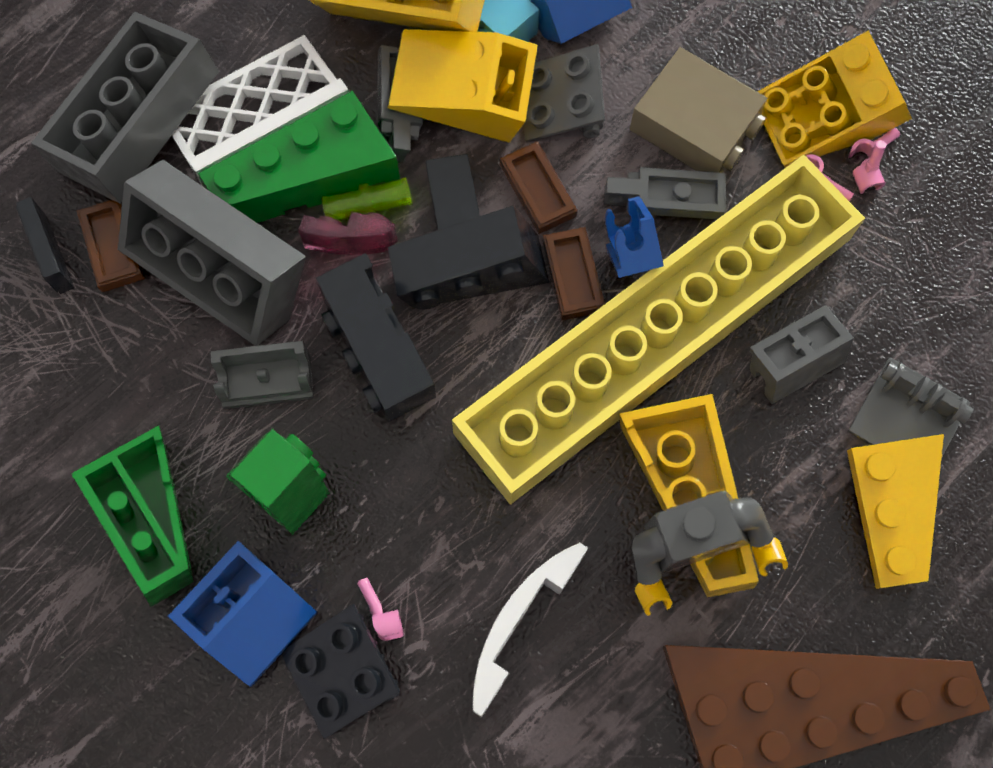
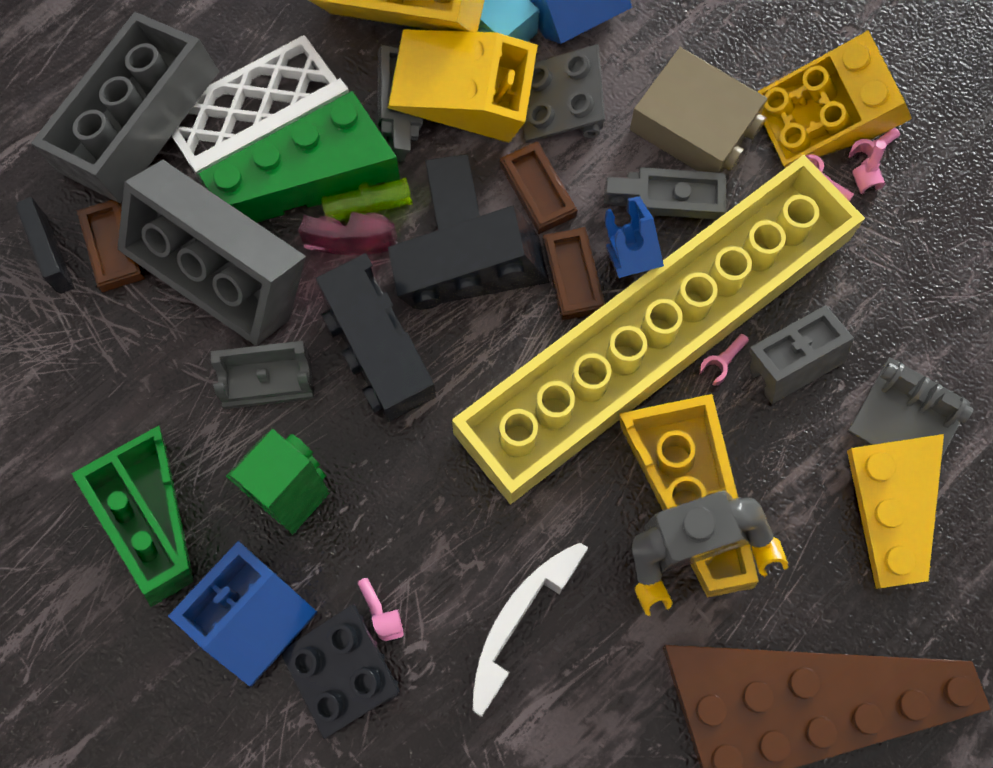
none -> bright pink hand [699,334,749,385]

